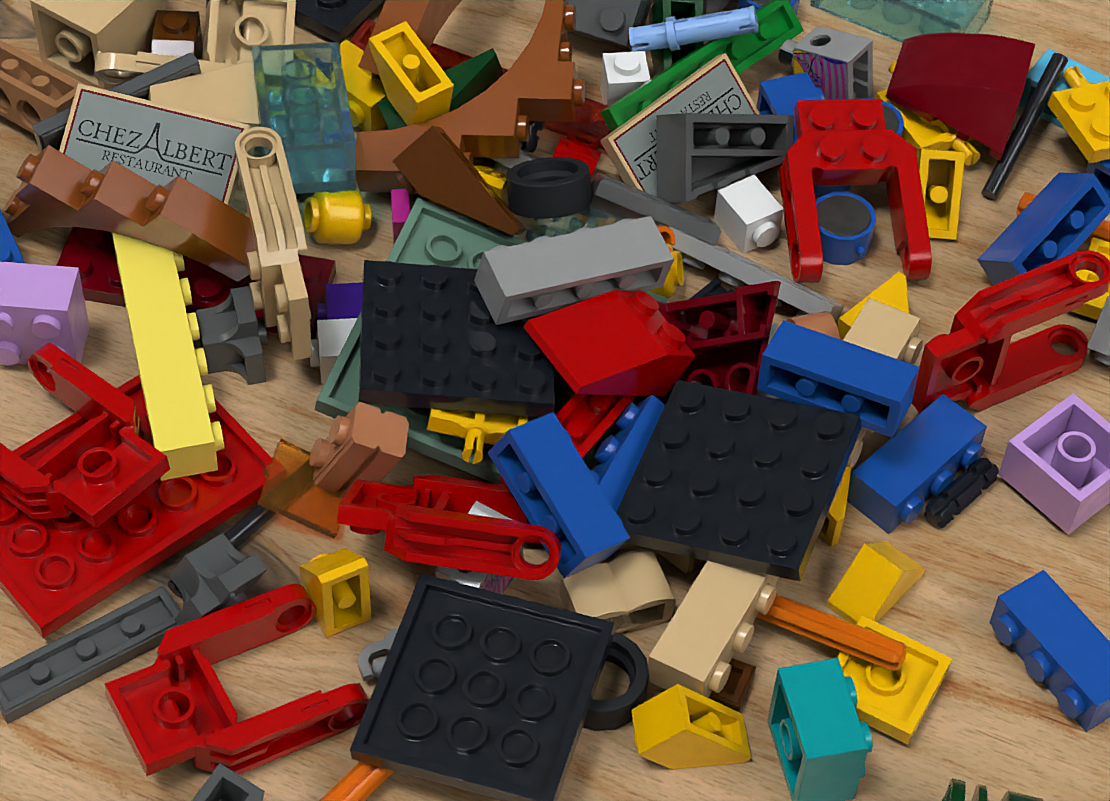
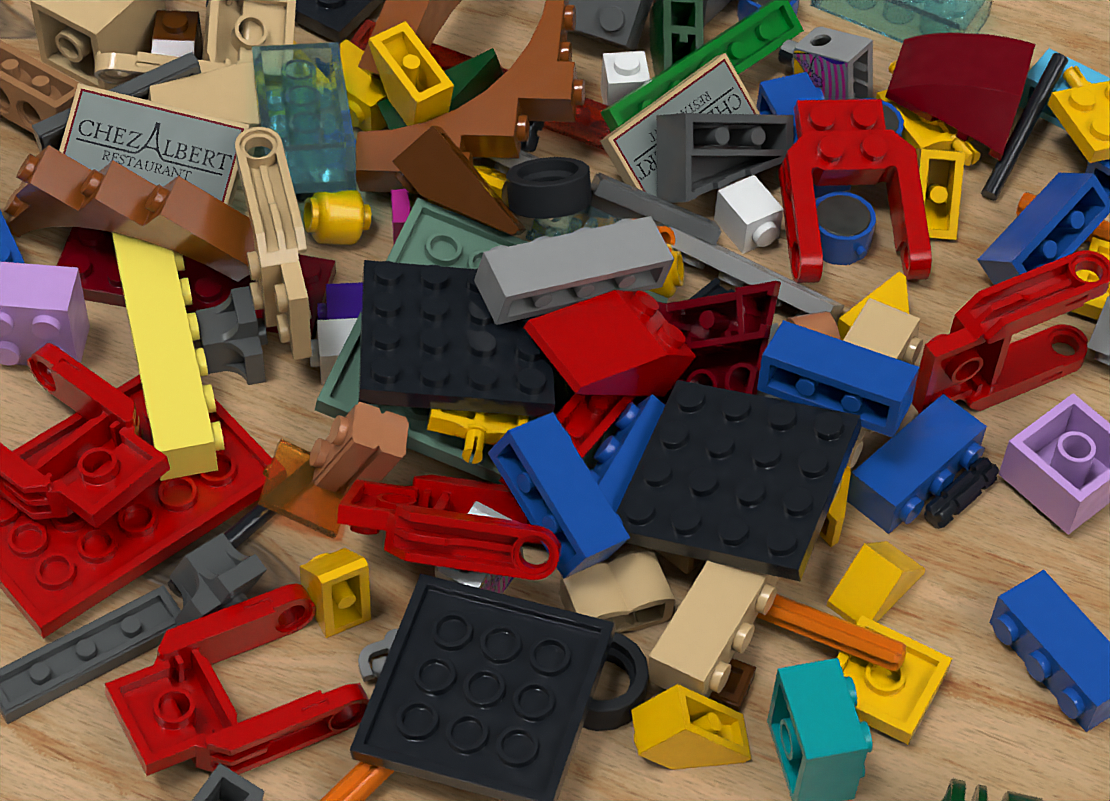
red plate [553,134,601,177] -> none
light blue pin [629,5,759,52] -> none

